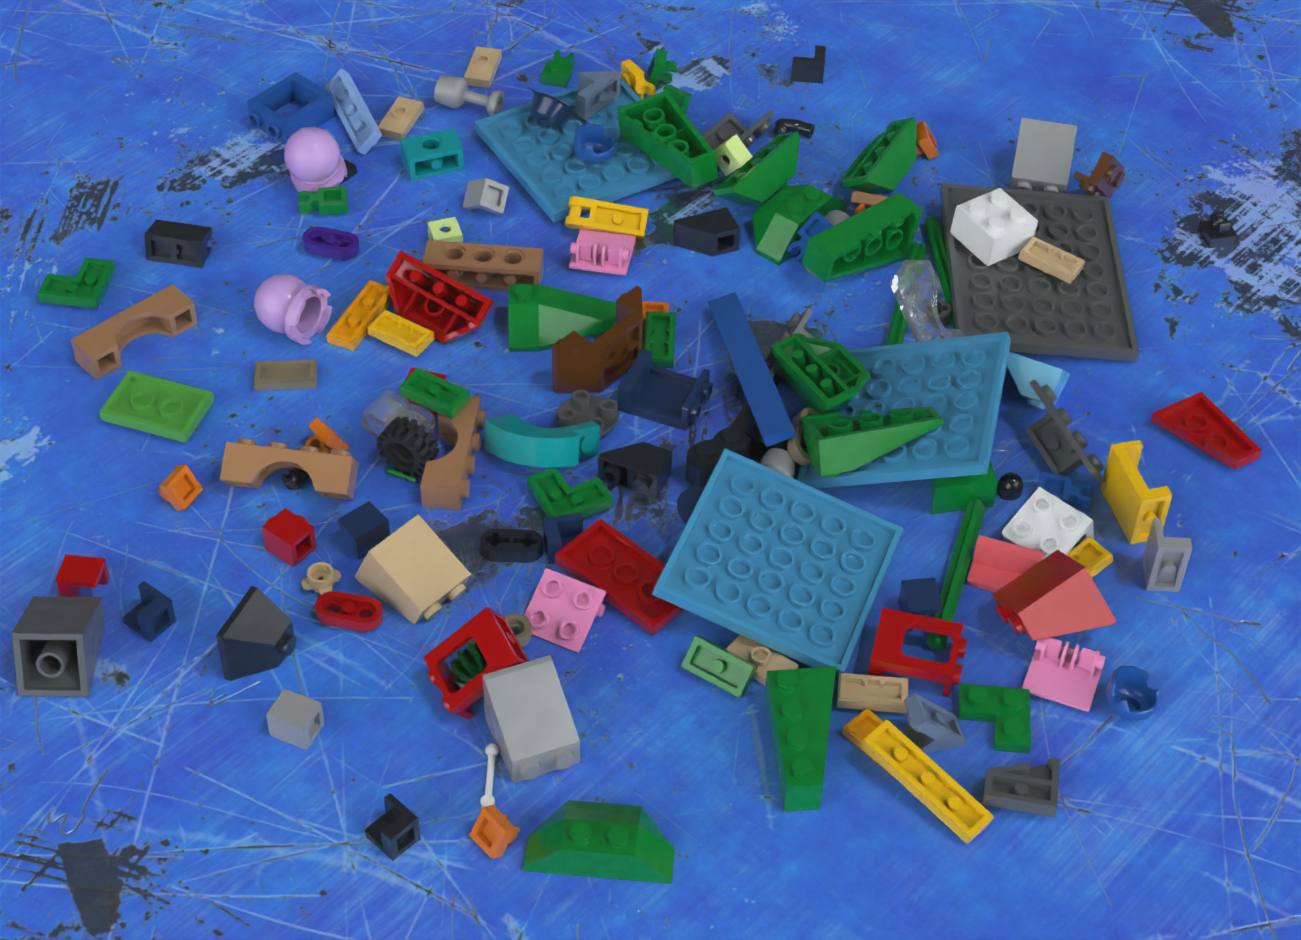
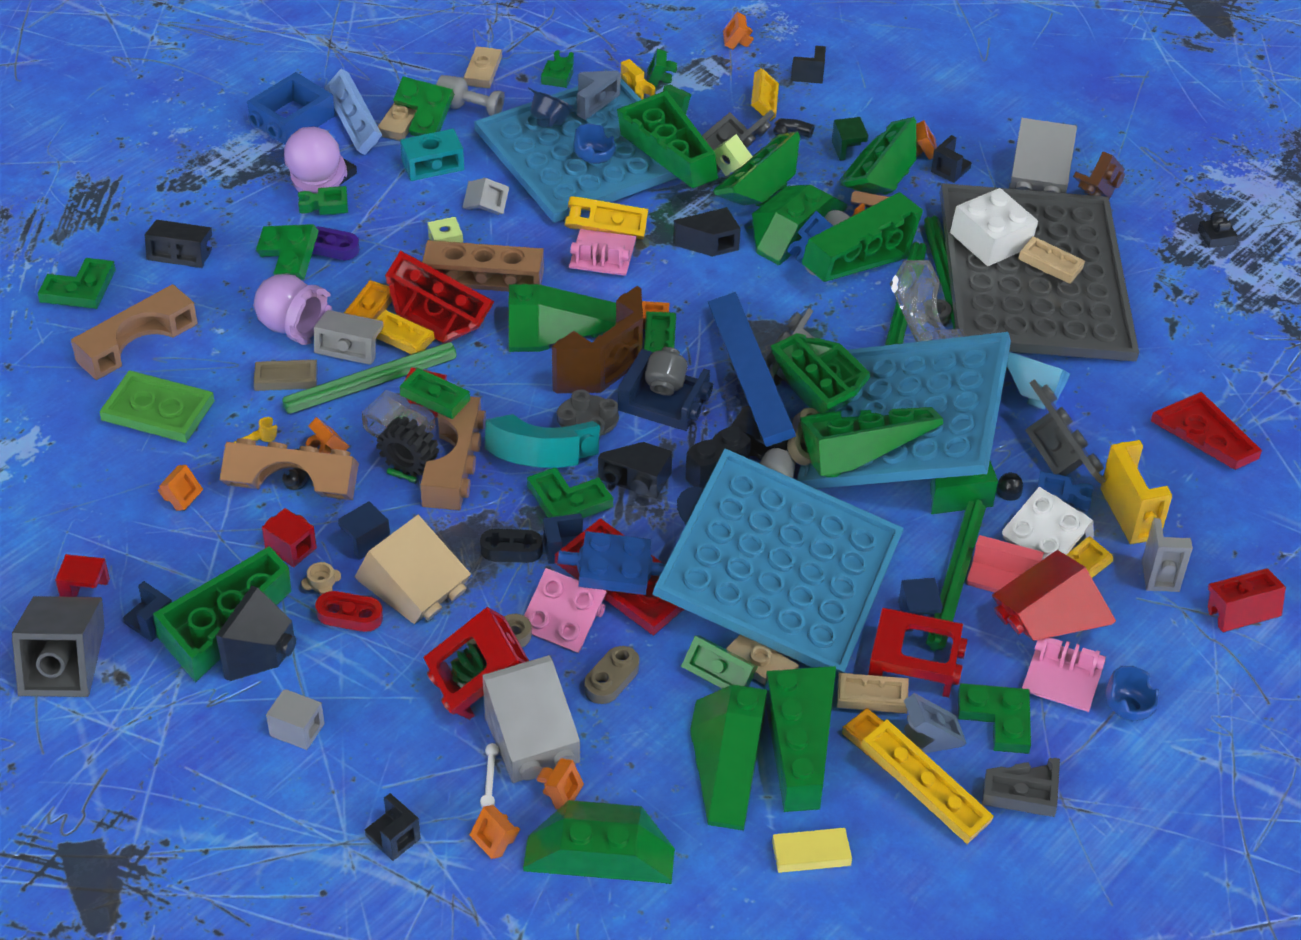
none -> green wedge [153,546,291,682]
none -> yellow hand [234,417,277,443]
none -> green plate [256,224,319,280]
none -> green axle [282,342,456,414]
none -> light grey panel [314,310,383,365]
none -> green plate [393,76,455,136]
none -> orange tile [536,758,584,810]
none -> blue plate [557,531,667,595]
none -> dark tan plate [585,646,639,704]
none -> dark grey head [644,347,688,395]
none -> green wedge [690,684,767,831]
none -> orange tile [723,12,754,50]
none -> yellow plate [751,68,779,122]
none -> light yellow tile [772,828,852,873]
none -> dark green panel [832,117,868,161]
none -> black panel [931,135,972,183]
none -> red hinge [1208,568,1286,632]

